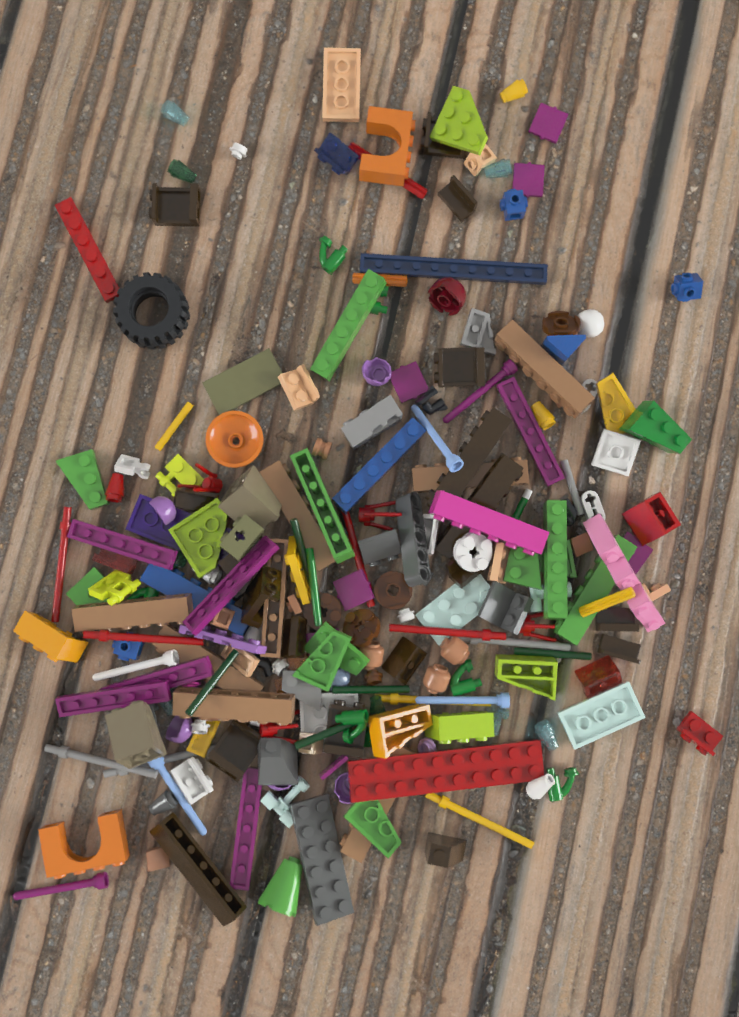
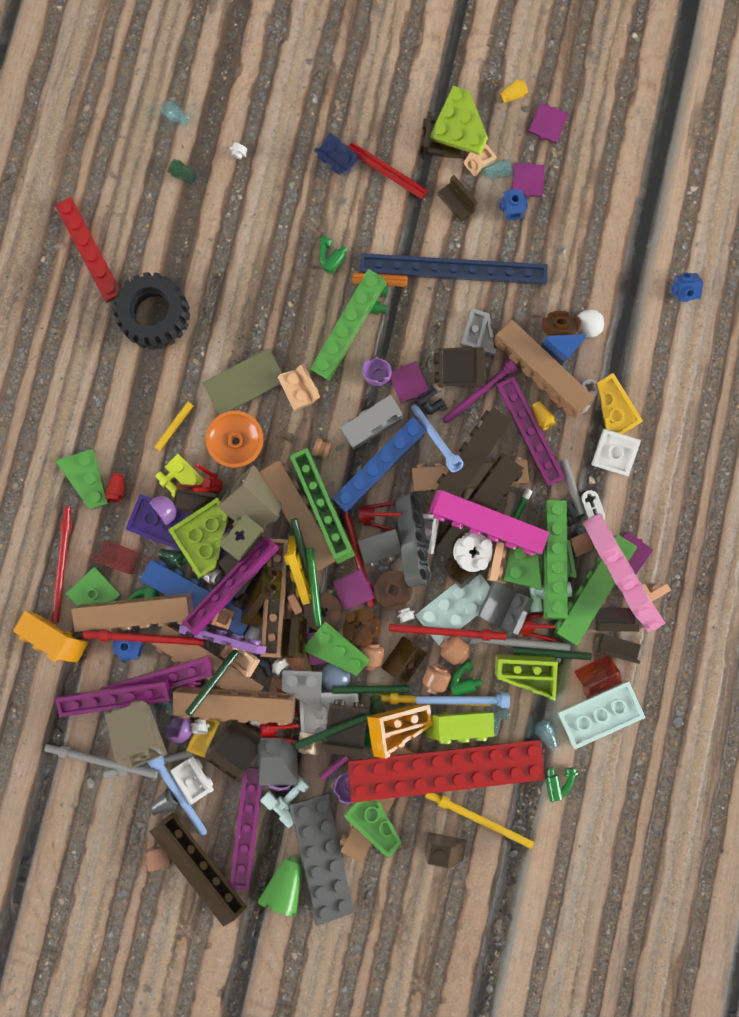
magenta piece [13,872,109,900] -> none
orange arch [38,809,130,879] -> none
magenta plate [67,519,178,570] -> none
neon yellow plate [88,569,141,606] -> none
white piece [92,649,179,681] -> none
white plate [114,454,151,479] -> none
dark brown panel [149,183,201,227] -> none
bright green wing [292,629,352,692] -> none
light nougat plate [322,48,361,122] -> none
green plant [335,709,369,744] -> none
orange arch [359,106,416,186] -> none
reddish brown plate [364,670,383,685] -> none
lavender plate [418,737,436,753] -> none
dark red cylinder [428,277,466,316] -> none
white cone [526,774,555,800] -> none
yellow axle [578,587,636,617] -> none
green wedge [619,401,692,454] -> none
red slope [622,492,681,546] -> none
red bracket [676,711,723,756] -> none

